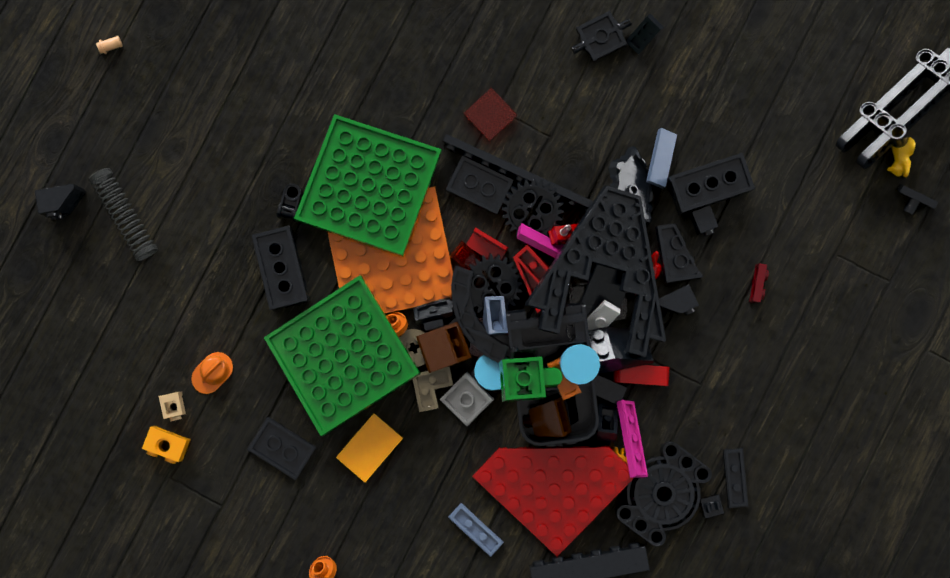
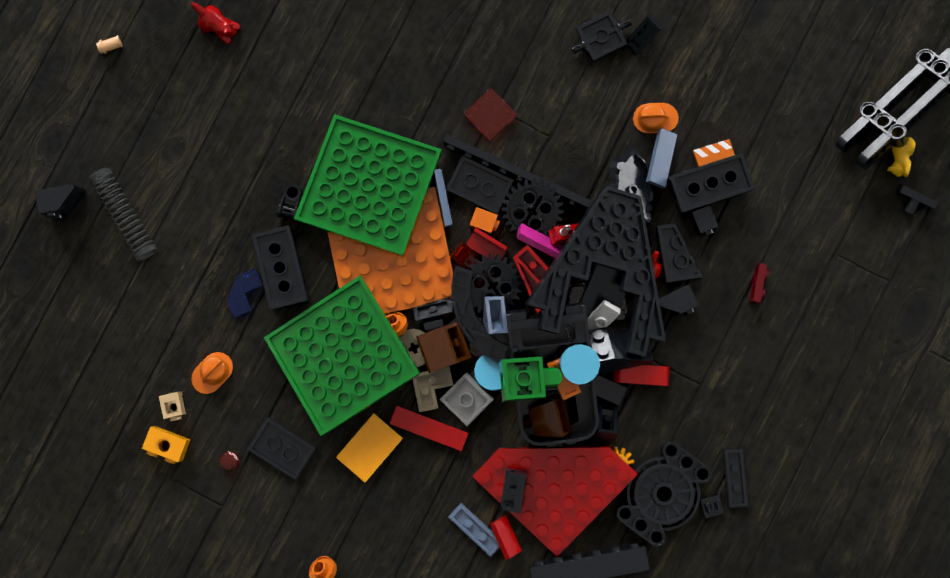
dark pink tile [617,400,648,478] -> none
none -> red animal [191,2,240,44]
none -> clear red tile [220,451,240,470]
none -> clear blue tile [227,268,263,318]
none -> red tile [390,406,468,451]
none -> sand blue tile [433,169,452,228]
none -> orange brick [470,207,500,235]
none -> red tile [490,515,522,560]
none -> black hinge [500,468,528,514]
none -> orange piece [633,103,679,133]
none -> orange tile [692,139,735,167]

